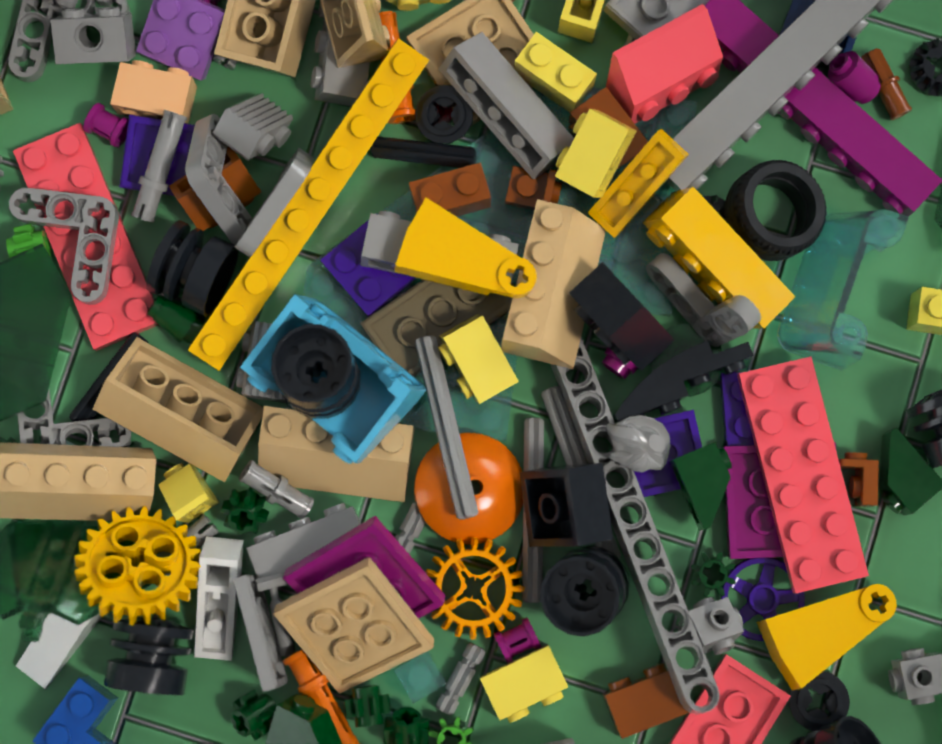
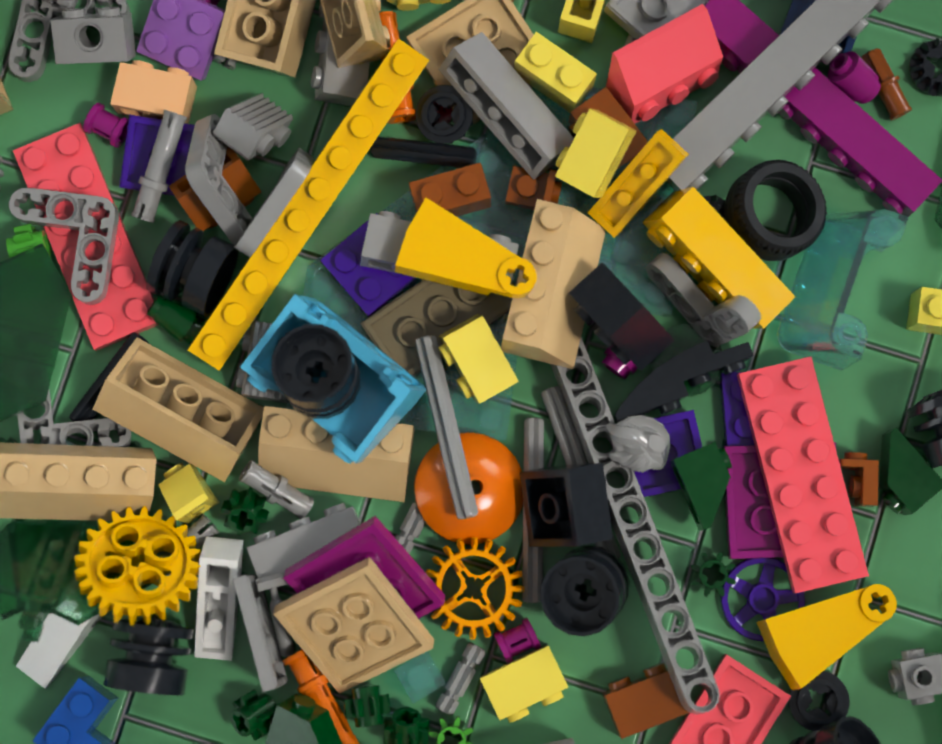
light grey brick [678,597,744,655] -> none

